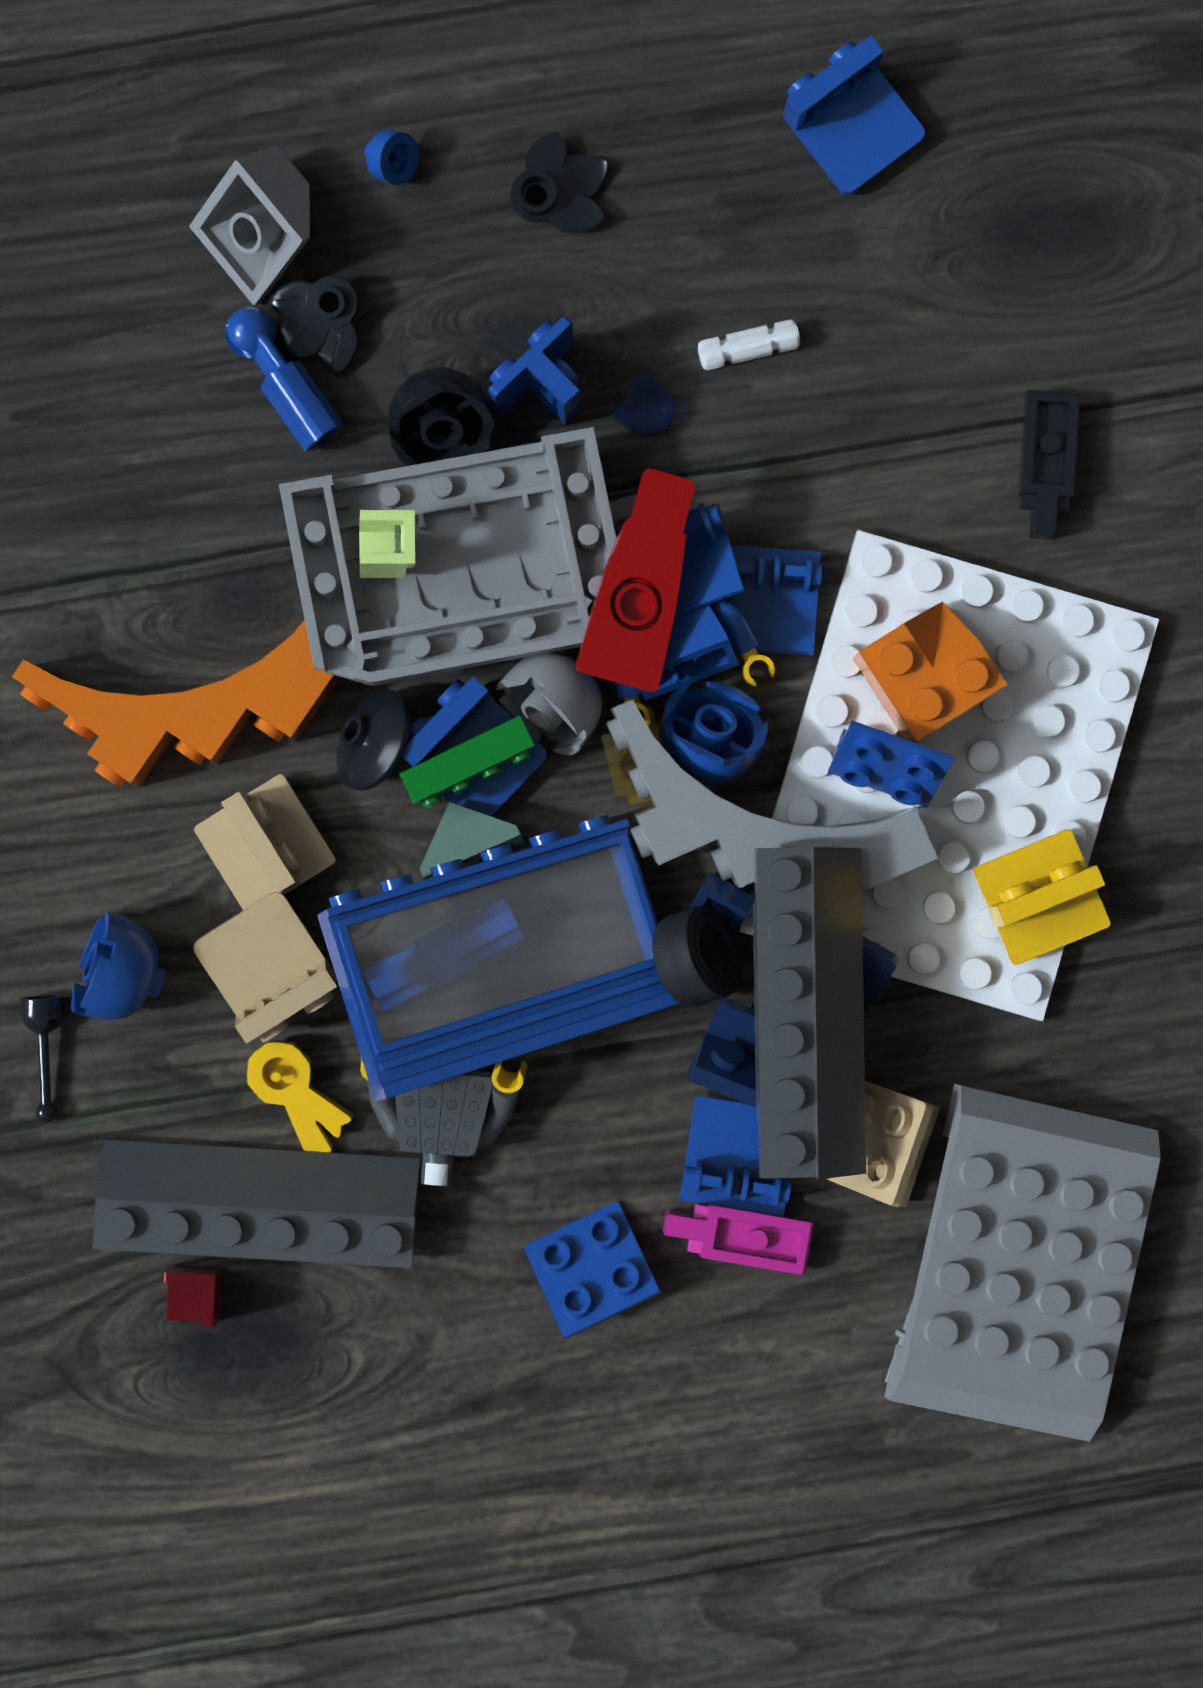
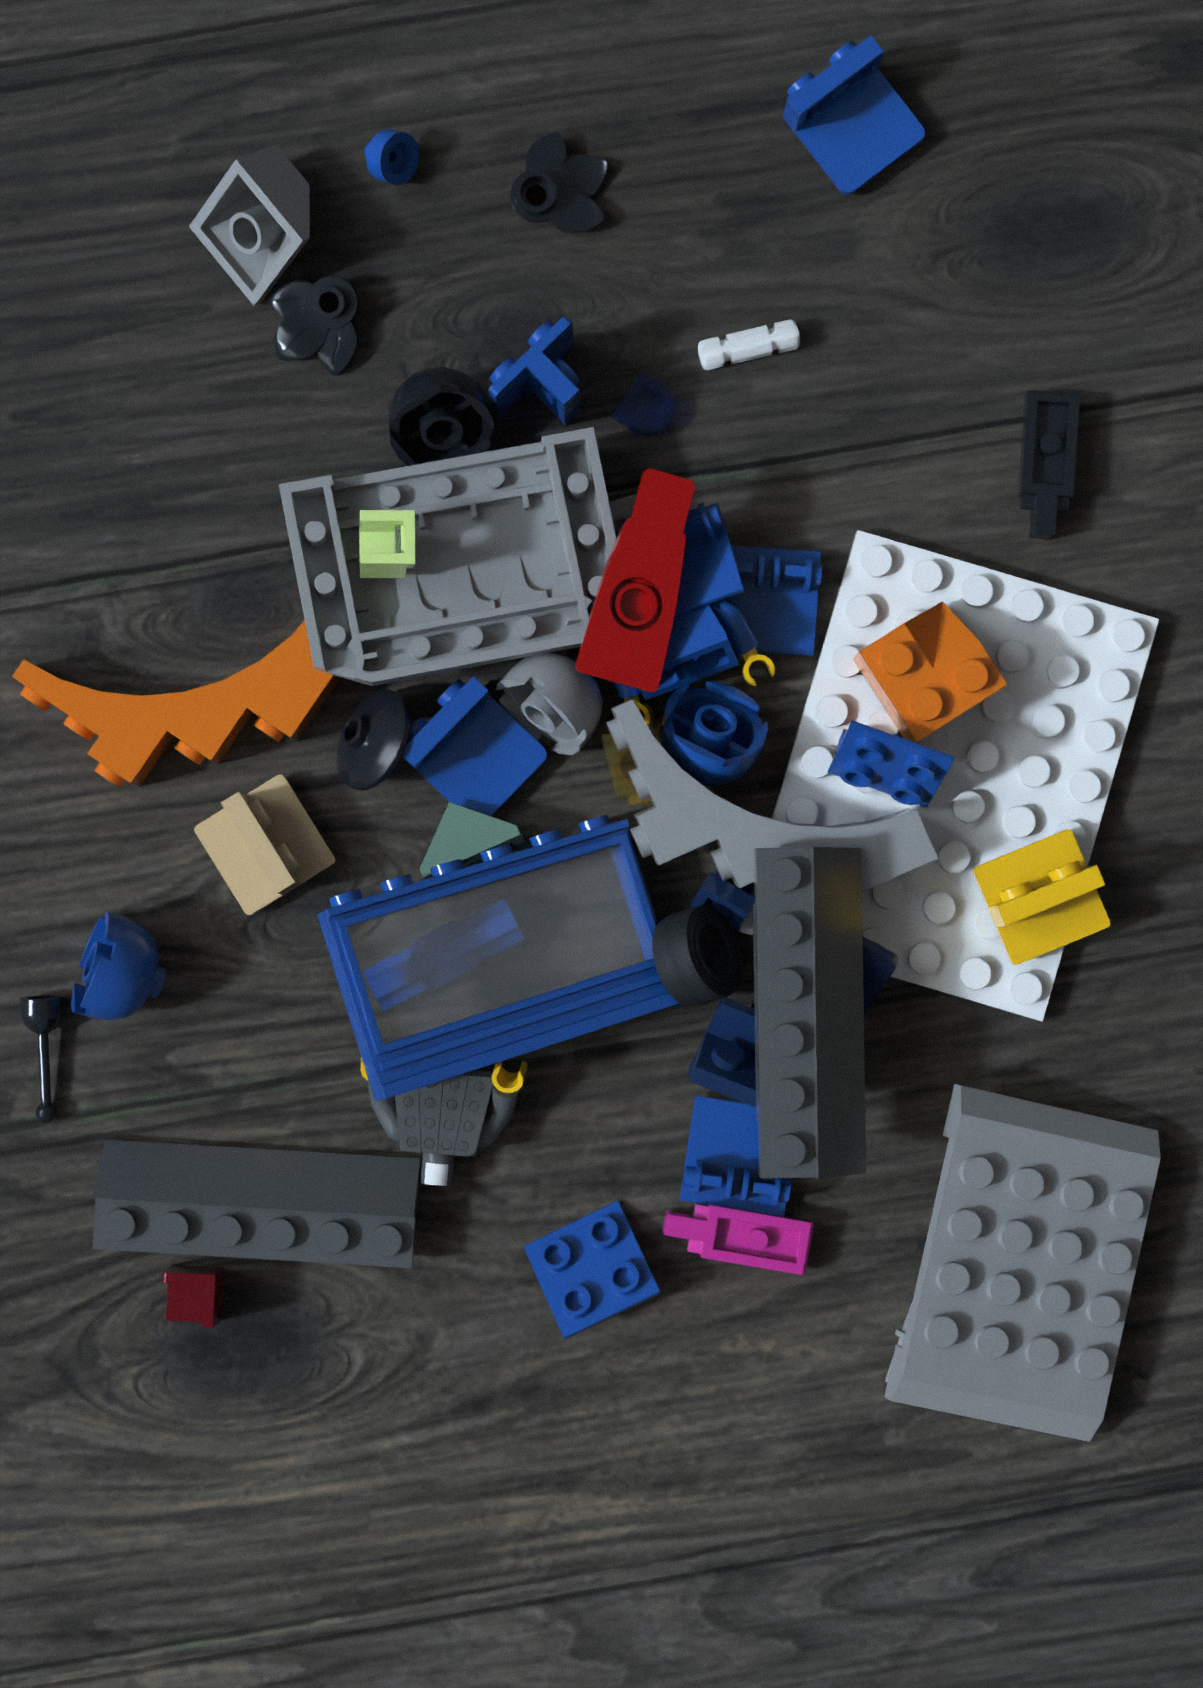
tan bracket [194,891,337,1044] -> none
blue piece [225,306,345,453] -> none
yellow piece [247,1040,354,1153] -> none
green piece [399,716,536,810] -> none
tan bracket [827,1081,940,1207] -> none

